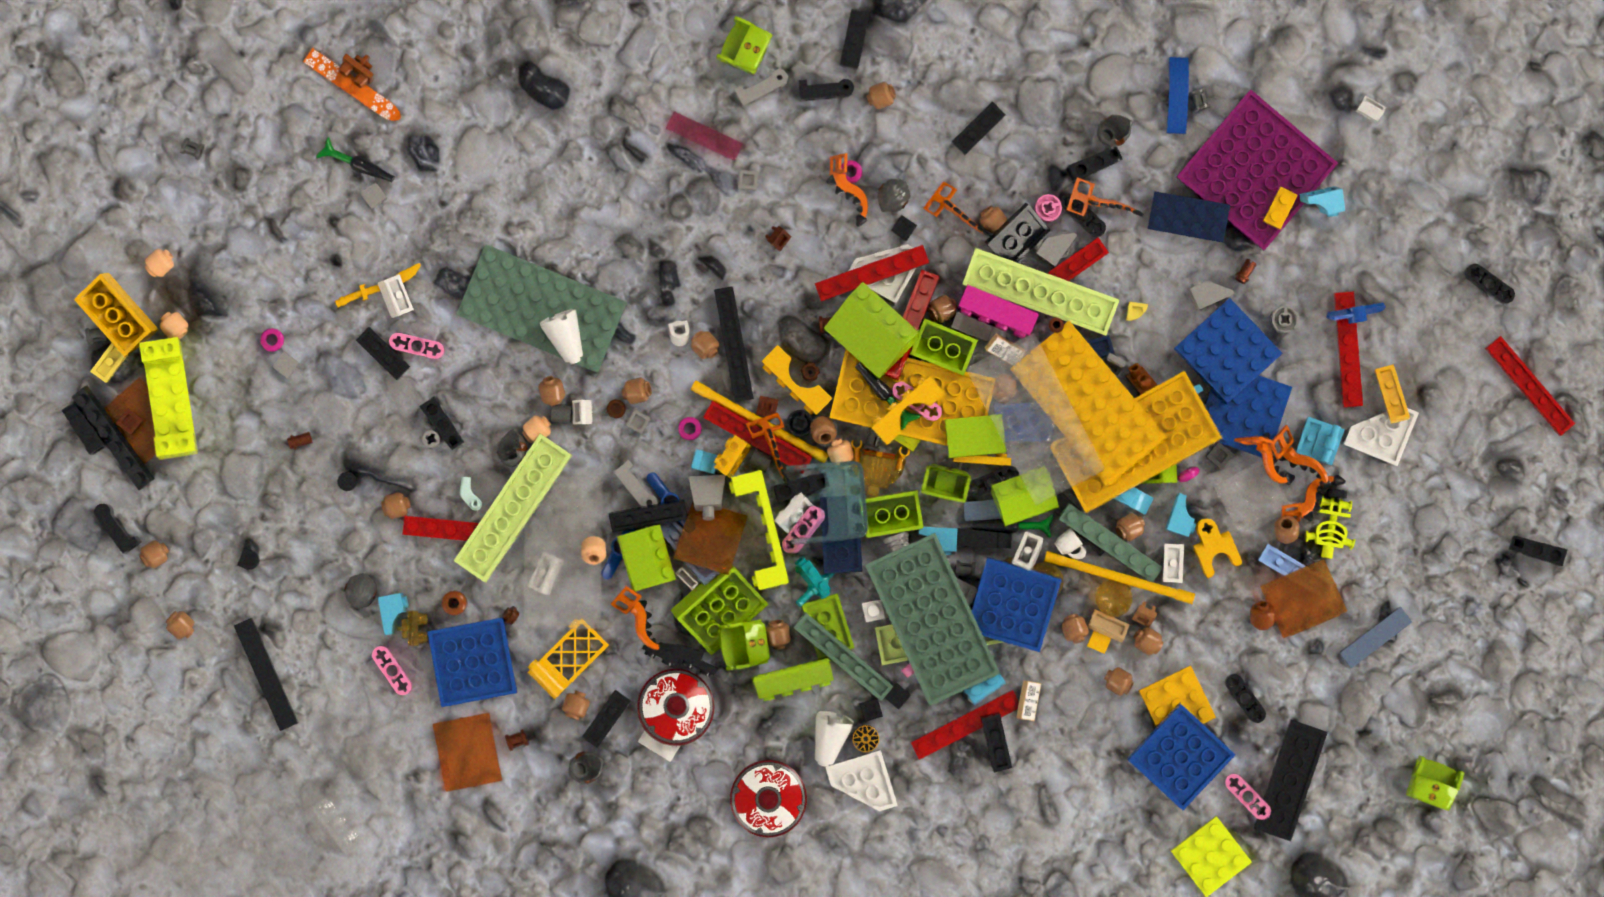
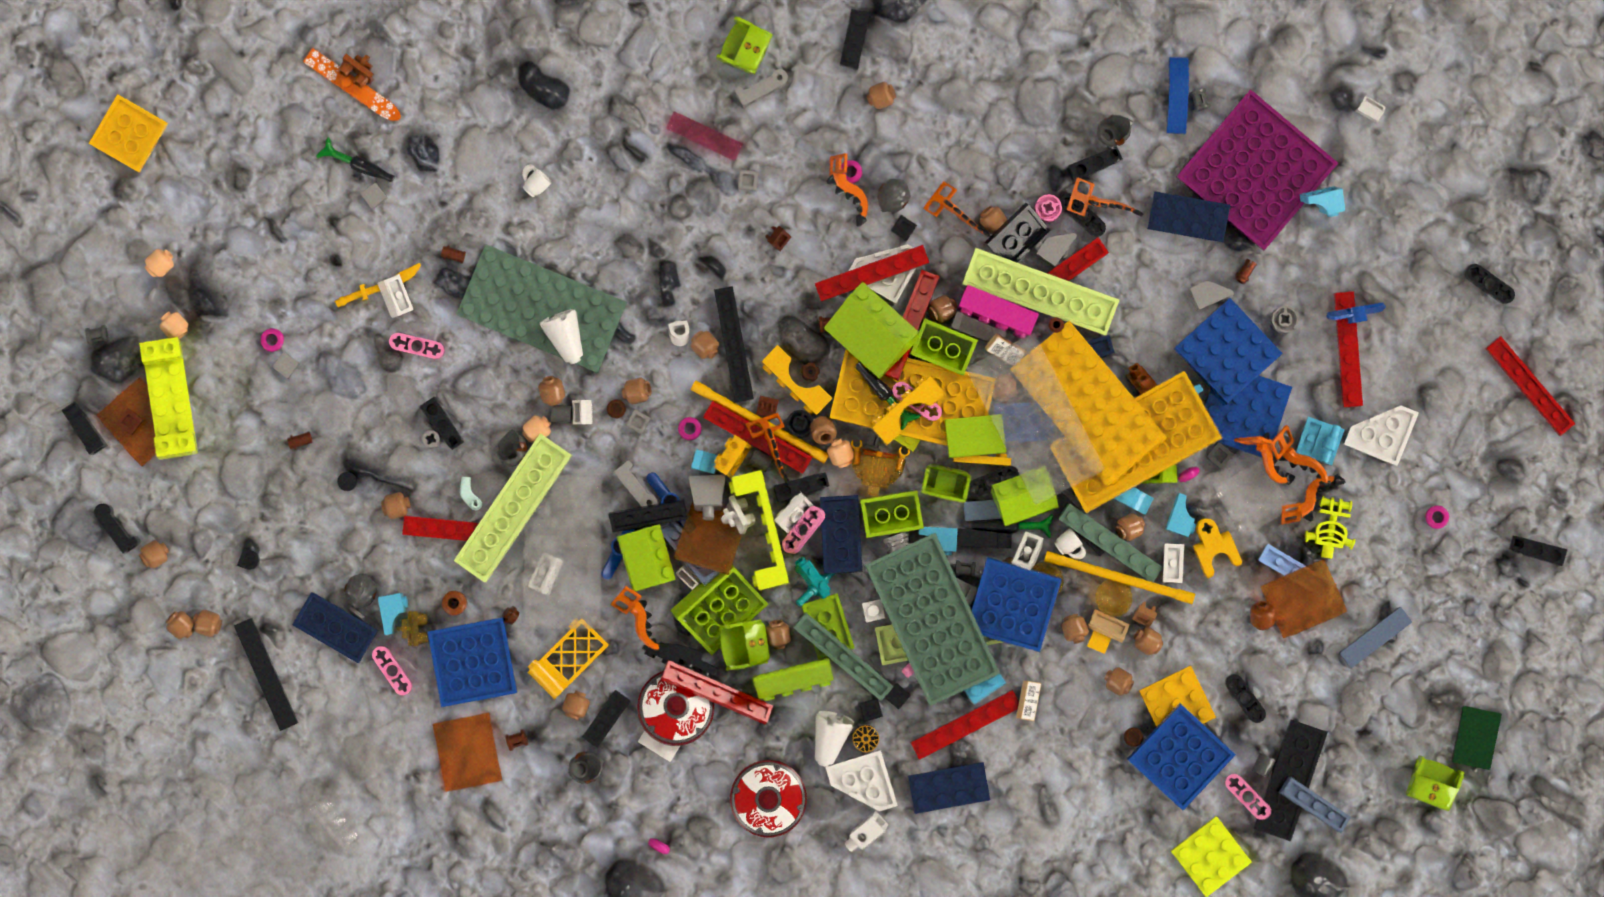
black plate [72,385,155,490] -> none
yellow slope [74,273,159,357] -> none
light yellow plate [90,343,128,383] -> none
dark grey bush [180,137,205,160] -> none
black plate [356,327,410,381] -> none
light nougat head [581,536,606,565] -> none
clear light blue windscreen [786,461,868,545] -> none
black leg [798,79,854,102] -> none
black plate [952,101,1006,156] -> none
black plate [980,712,1012,773] -> none
light grey tile [1104,353,1126,375] -> none
light yellow tile [1126,301,1148,321] -> none
yellow plate [1263,187,1298,230] -> none
medium nougat head [1274,515,1299,544] -> none
black tile [1327,489,1347,499] -> none
yellow plate [1375,364,1410,424] -> none
none -> yellow plate [89,94,169,173]
none -> medium nougat head [192,610,222,637]
none -> dark blue plate [292,592,379,664]
none -> copper pin [441,245,466,264]
none -> white piece [522,164,551,197]
none -> dark pink piece [648,838,670,854]
none -> plate [661,660,773,724]
none -> white hips [721,495,756,535]
none -> white torso [844,810,888,852]
none -> dark blue plate [908,762,990,814]
none -> reddish brown plate [1124,727,1143,747]
none -> dark grey beam [1252,753,1276,778]
none -> sand blue tile [1279,776,1351,833]
none -> dark pink piece [1425,505,1449,529]
none -> dark green tile [1451,706,1502,770]

